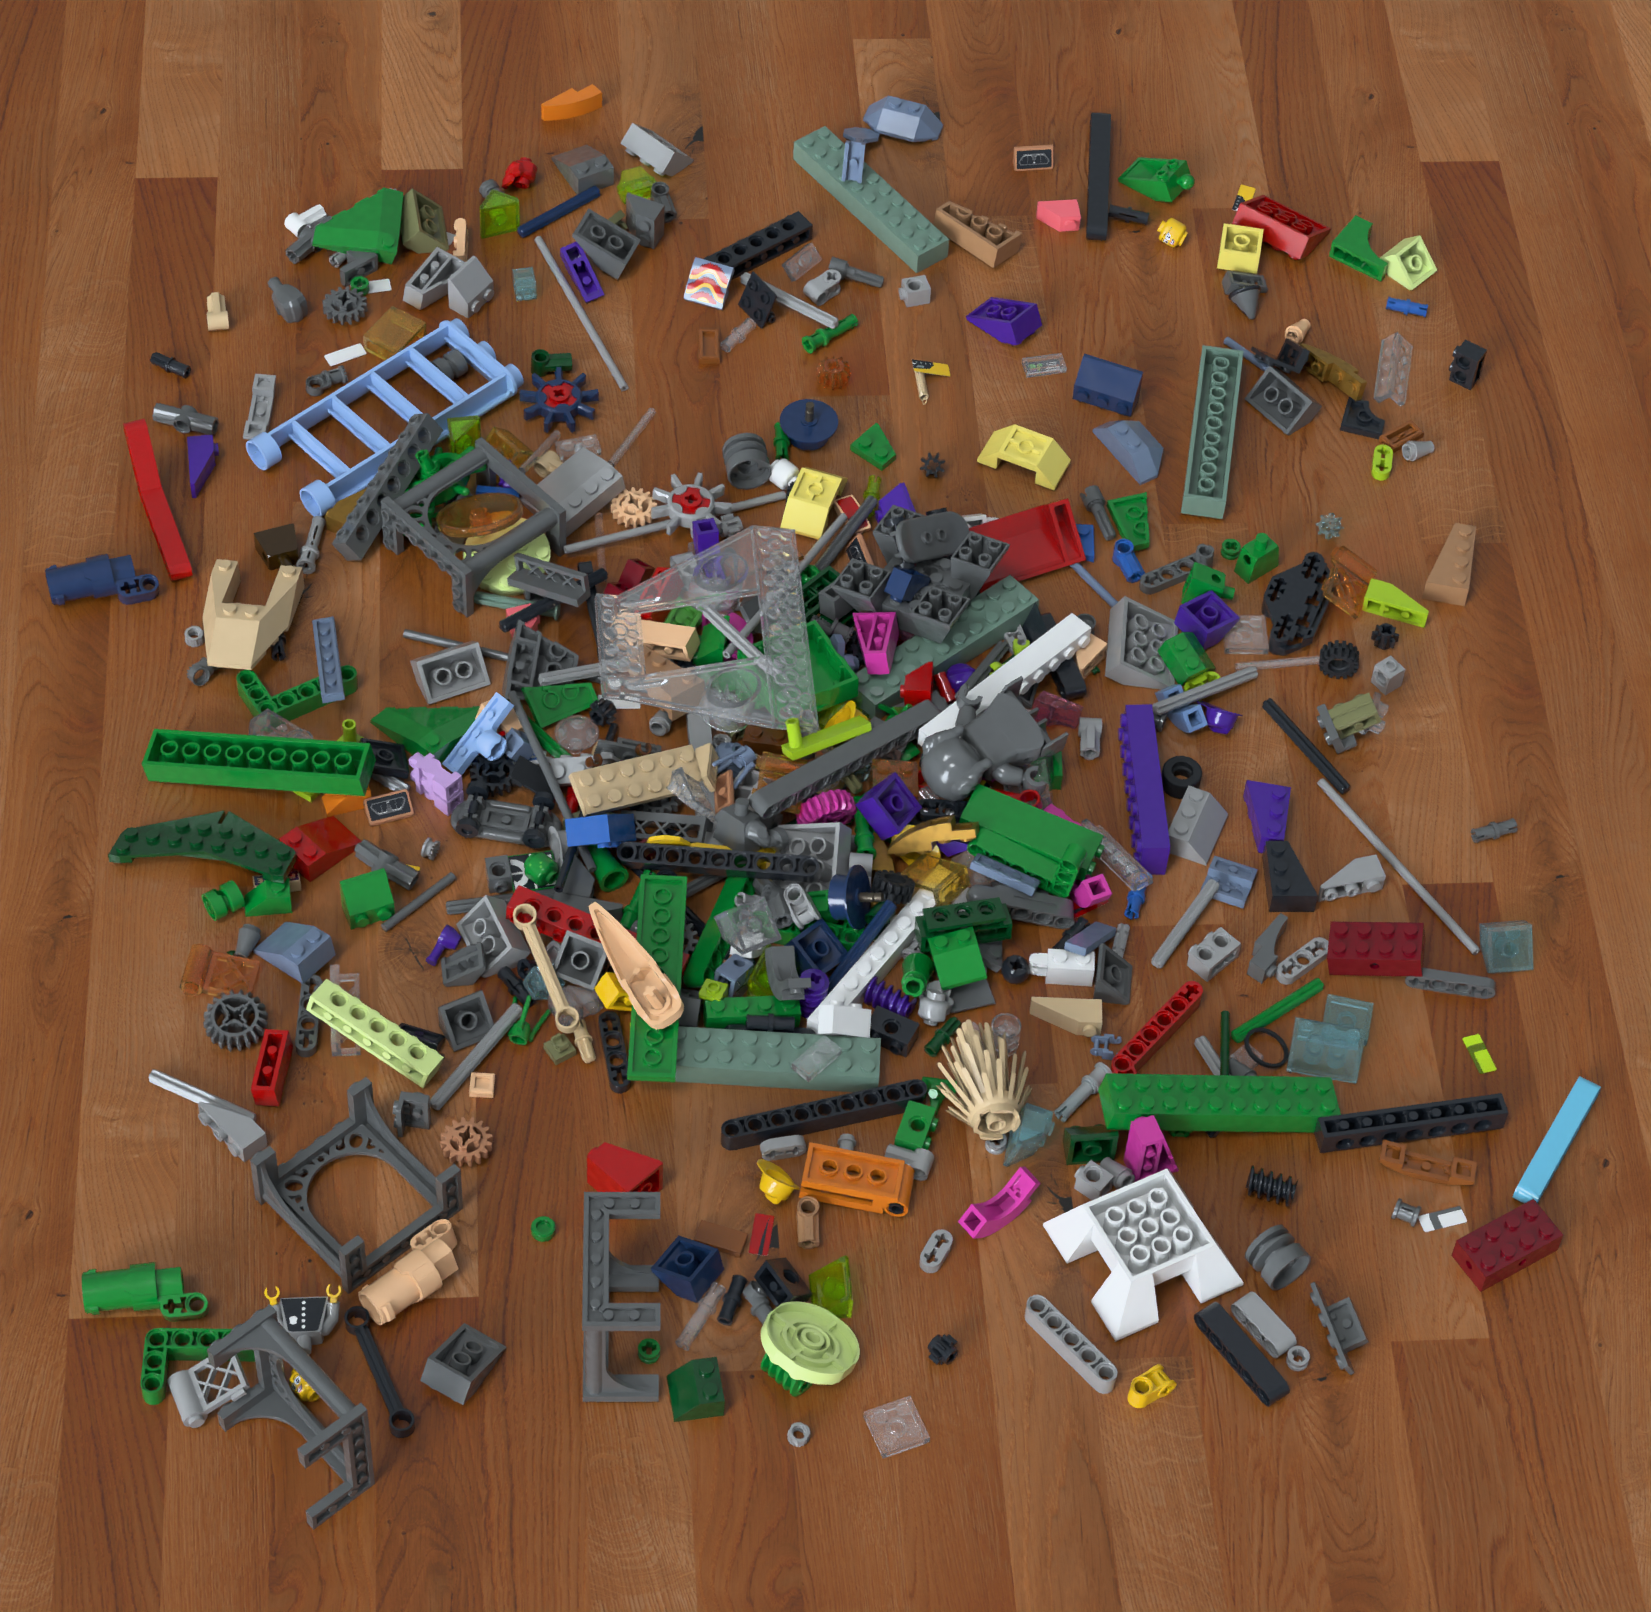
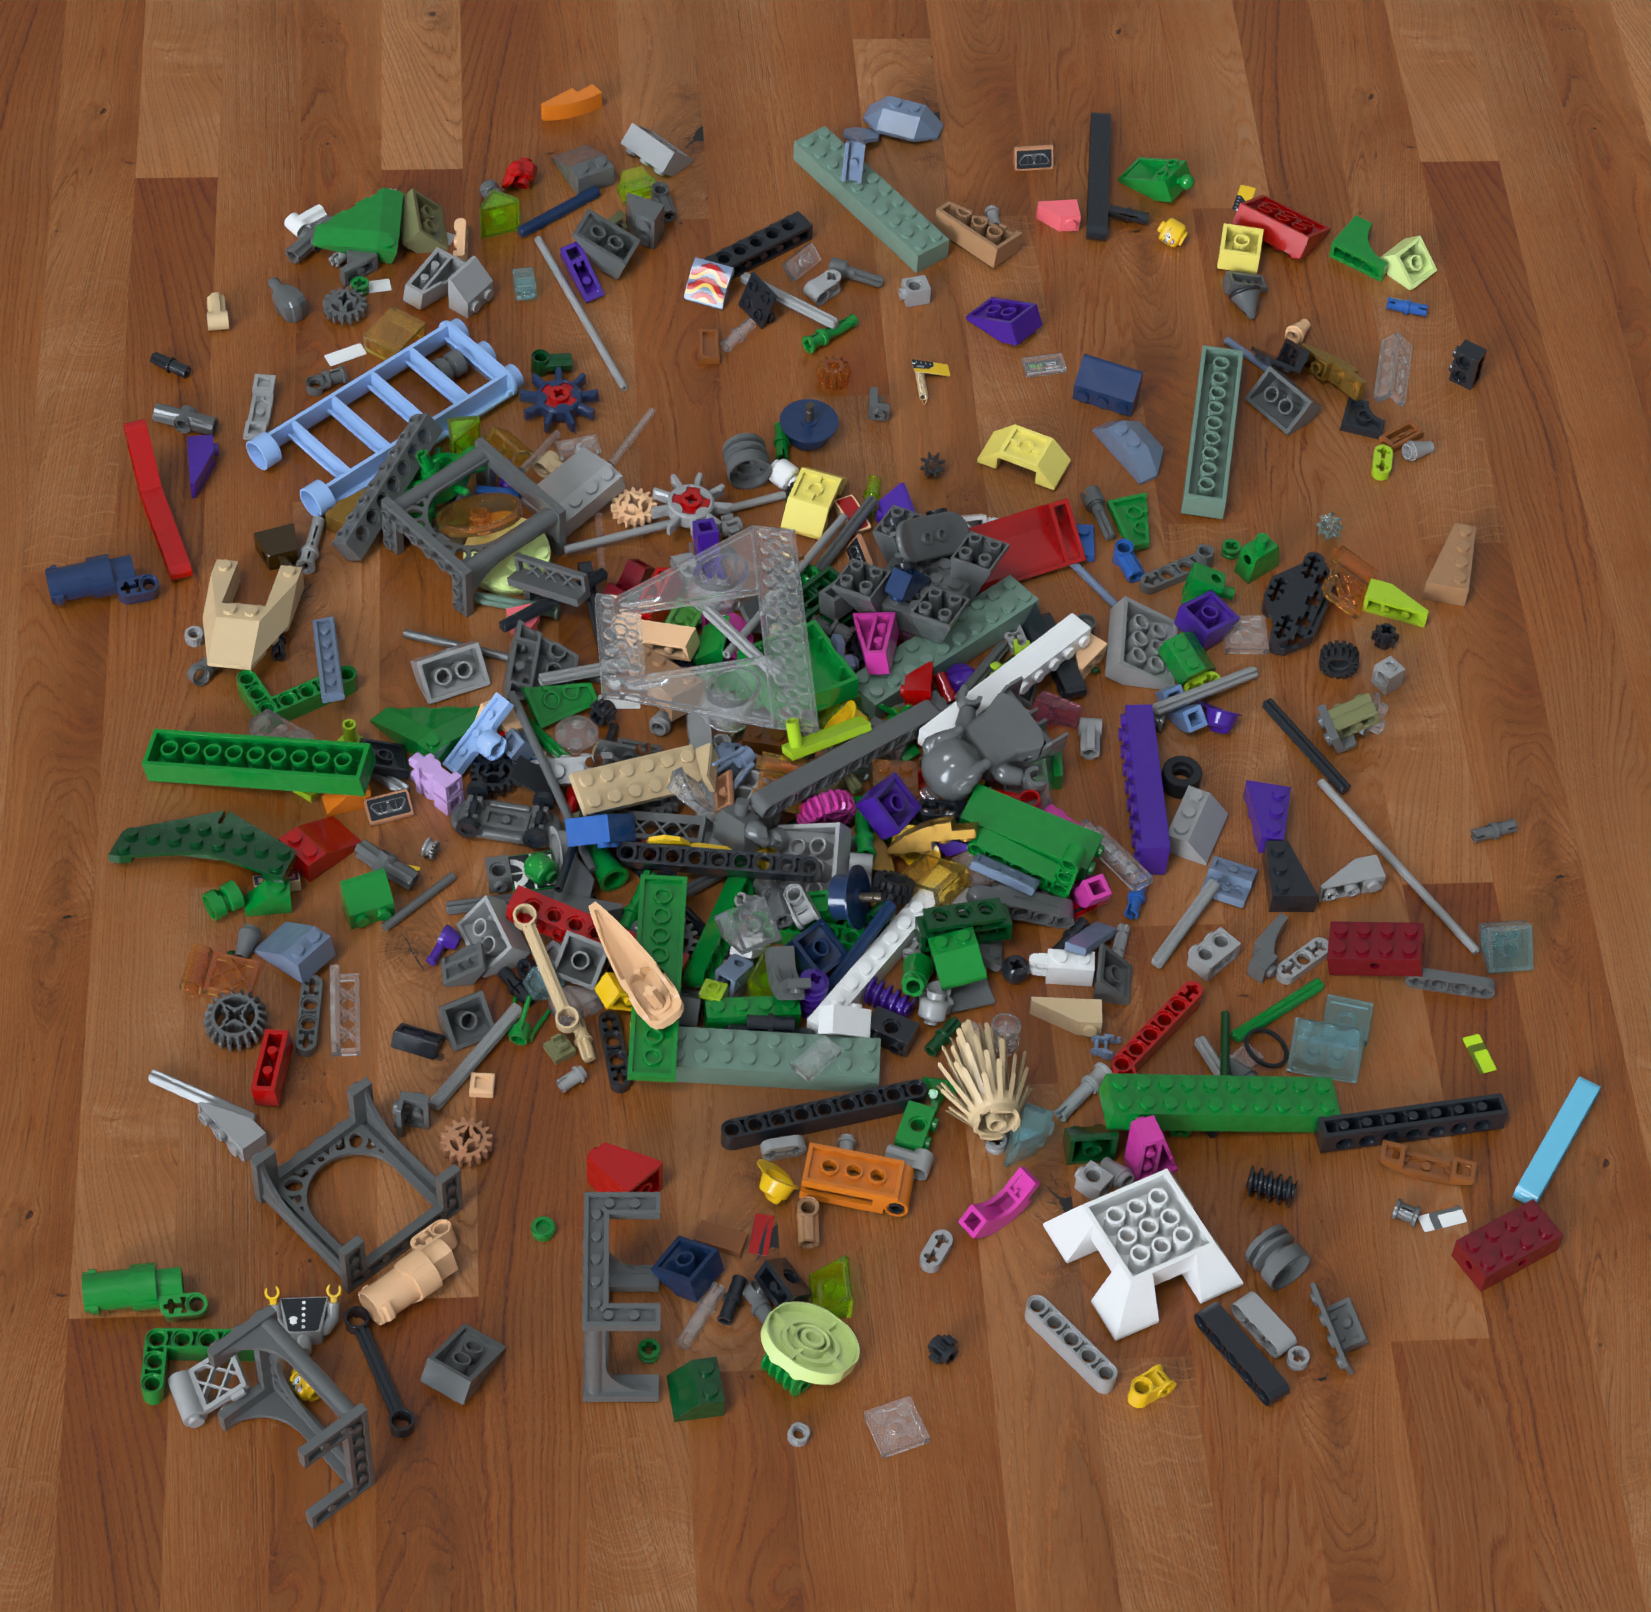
yellowish green brick [306,979,444,1088] -> none
green wing [850,423,896,471] -> none
clear piece [1235,655,1320,672] -> none
none -> light grey pin [556,1065,588,1093]
none -> dark grey bracket [868,387,890,421]
none -> light grey pin [984,205,1000,225]

